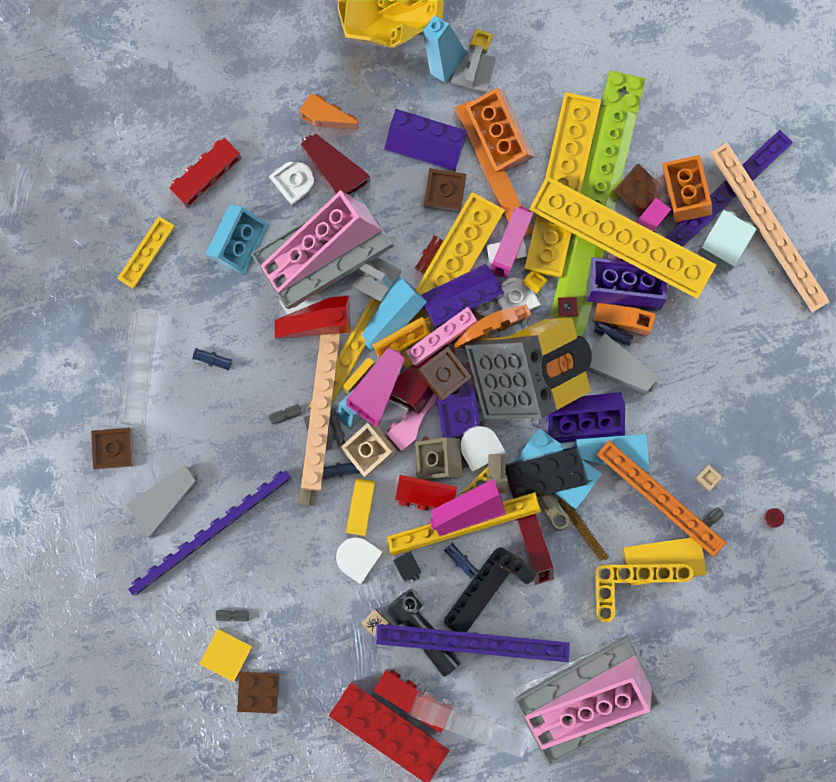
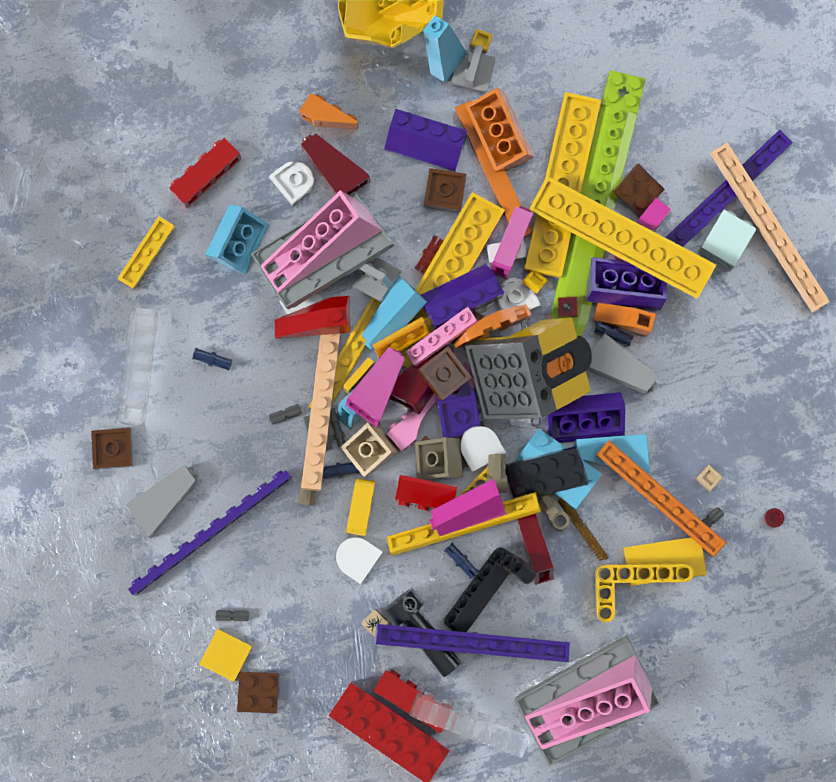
black brick [393,551,422,584] -> none
orange brick [662,155,712,223] -> none

